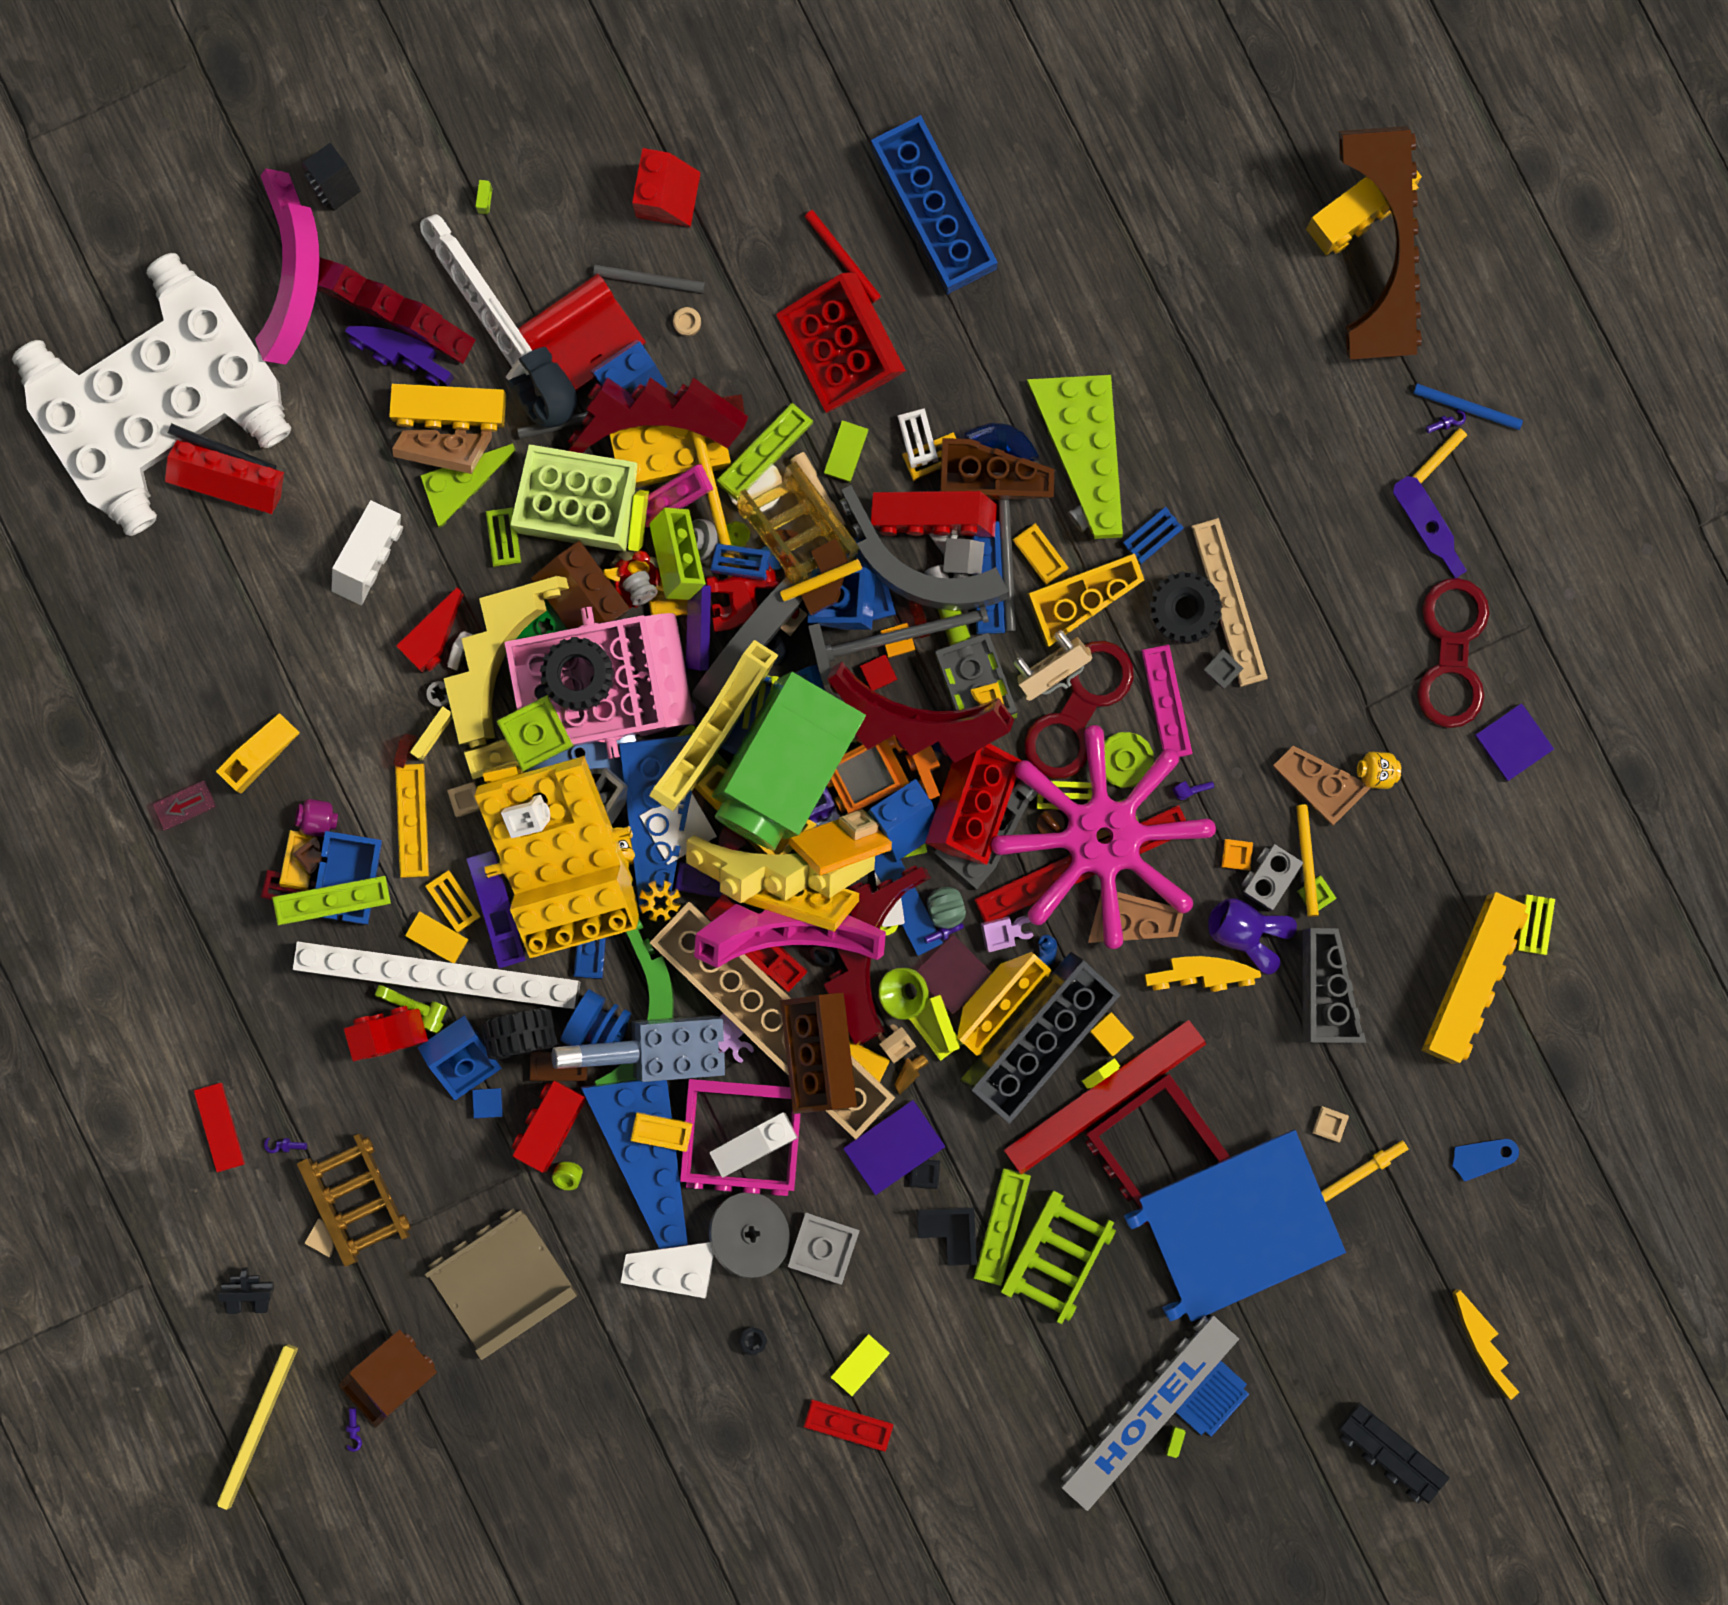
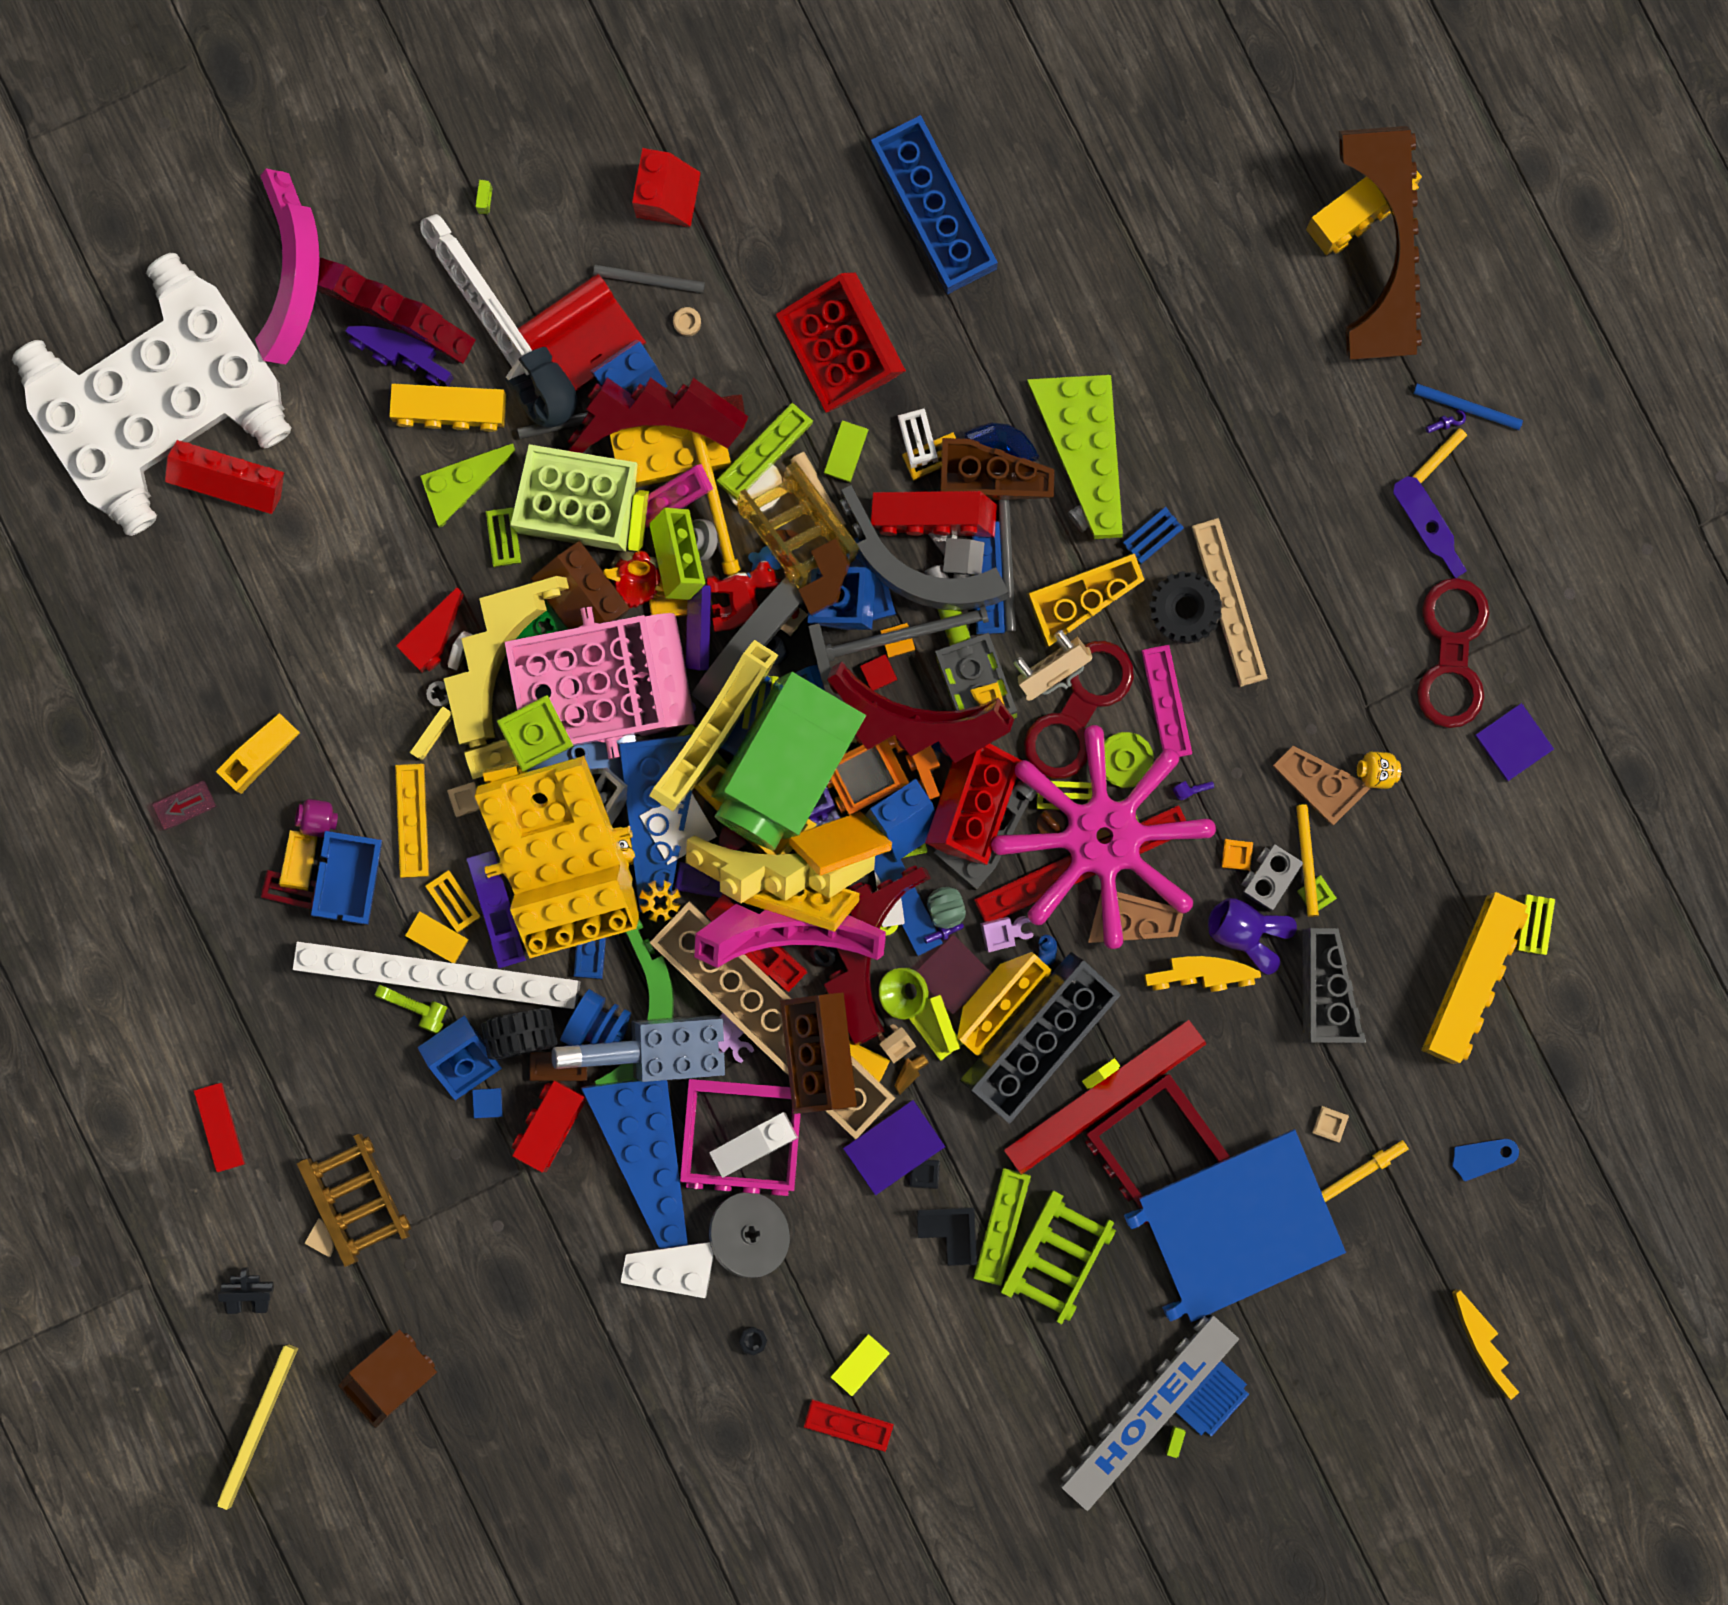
black bar [167,423,277,470] -> none
dark purple hand [264,1138,307,1154] -> none
lime tile [272,876,391,926] -> none
reddish brown tile [293,837,322,877] -> none
black wedge [302,143,361,211] -> none
white wedge [332,500,403,606] -> none
red brick [344,1006,428,1062] -> none
dark purple hand [346,1407,362,1452] -> none
medium nougat wing [392,430,492,474] -> none
clear red tile [394,733,416,768] -> none
dark tan panel [425,1209,578,1360] -> none
white bracket [501,795,550,838] -> none
black tyre [540,637,614,711] -> none
lime tile [552,1162,583,1190] -> none
light grey wheel [622,571,658,606] -> none
yellow tile [630,1112,693,1152] -> none
blue tile [710,543,772,581] -> none
clear neon green plate [726,521,750,547] -> none
yellow bar [780,559,862,602] -> none
light grey plate [788,1213,860,1285] -> none
red bar [804,210,882,303] -> none
tan tile [839,809,879,840] -> none
clear red tile [909,601,930,638] -> none
yellow tile [1013,523,1069,585] -> none
yellow brick [1089,1012,1134,1057] -> none
dark grey tile [1203,649,1244,690] -> none
black brick [1337,1402,1450,1504] -> none

